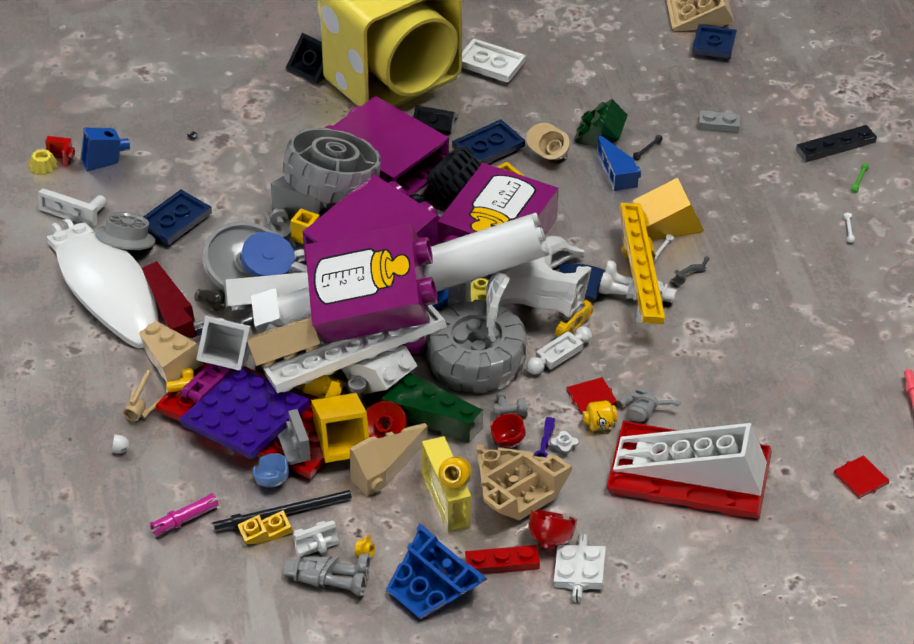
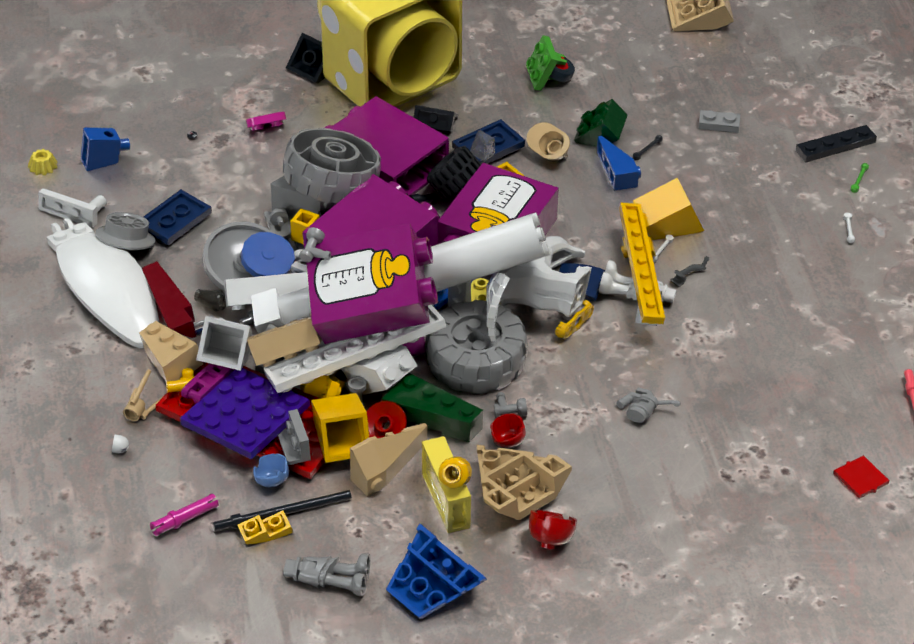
red bracket [45,136,75,166] -> none
white hips [293,520,339,557] -> none
yellow plate [355,535,375,558] -> none
white plate [462,38,526,83] -> none
red plate [465,545,540,574] -> none
white plate [526,326,592,375] -> none
dark purple piece [534,417,555,458] -> none
white plate [551,431,578,454] -> none
white plate [554,534,606,602] -> none
red piece [566,377,617,415] -> none
yellow head [583,401,617,432] -> none
white piece [607,421,772,518] -> none
dark blue plate [692,24,737,59] -> none
none -> dark pink plate [246,112,287,131]
none -> light grey piece [299,227,331,262]
none -> clear slope [470,130,495,162]
none -> bright green plate [526,35,575,91]

